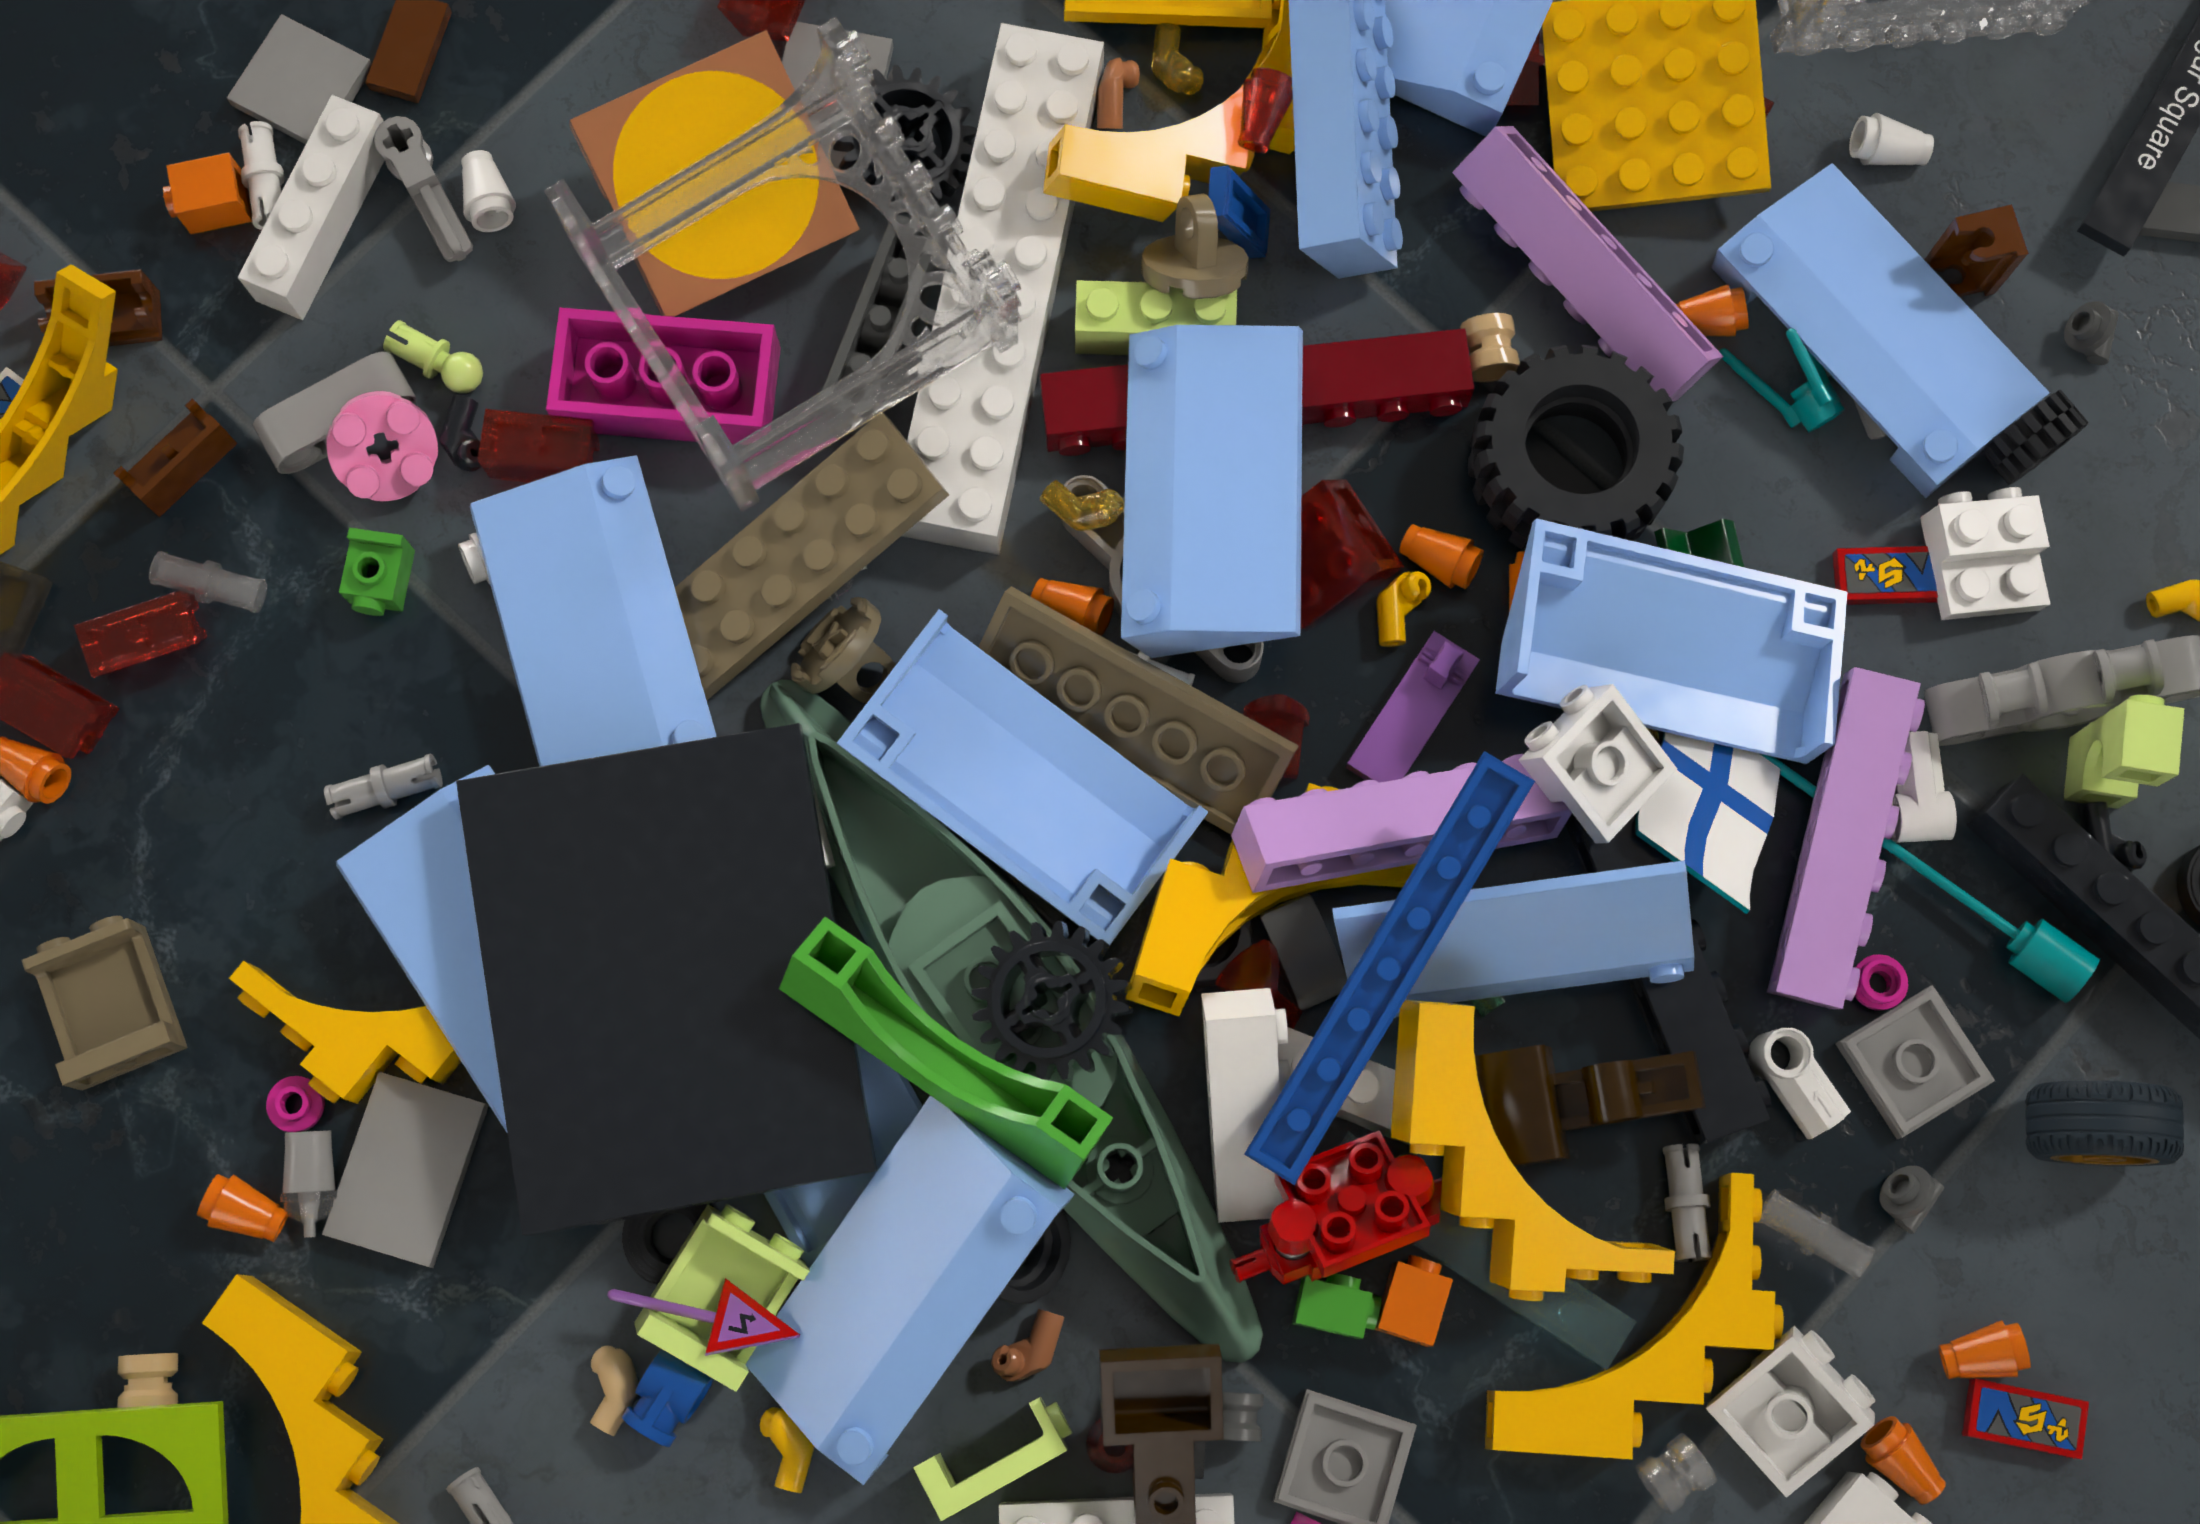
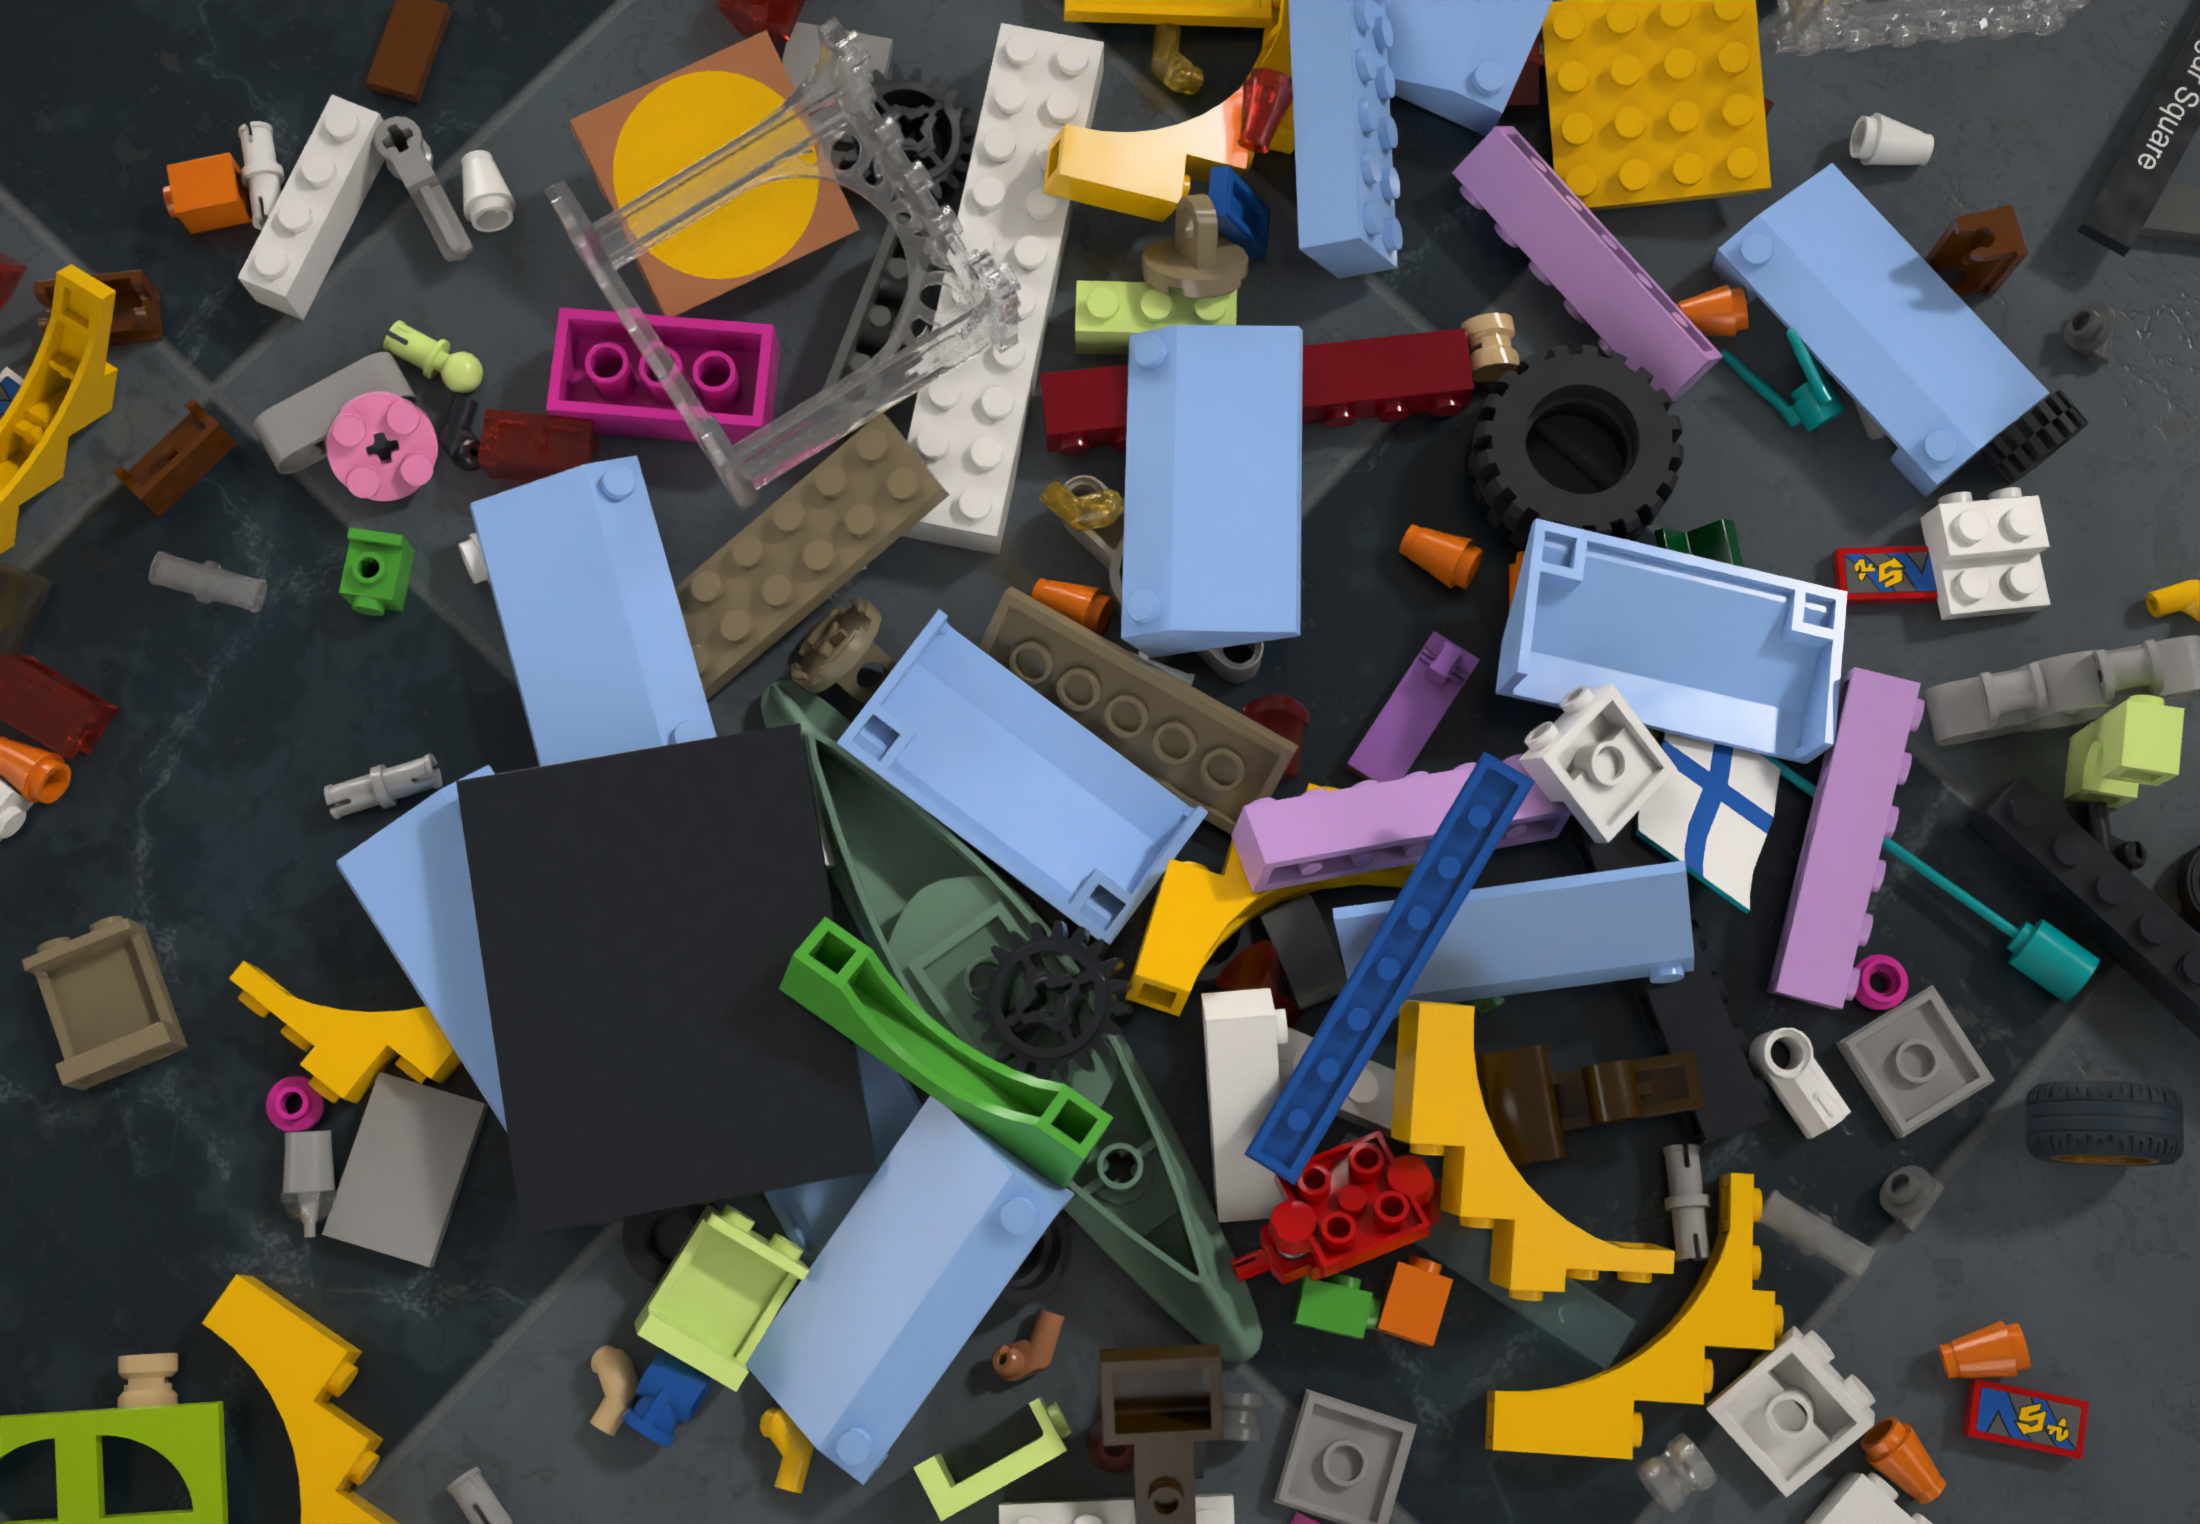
clear red hinge [74,590,207,678] -> none
orange cone [197,1174,289,1242] -> none
light grey tile [227,14,372,144] -> none
piece [607,1278,800,1356] -> none
nougat arm [1097,57,1140,129] -> none
clear red bracket [1300,479,1404,629] -> none
yellow arm [1376,571,1431,647] -> none
white piece [1891,731,1957,843] -> none

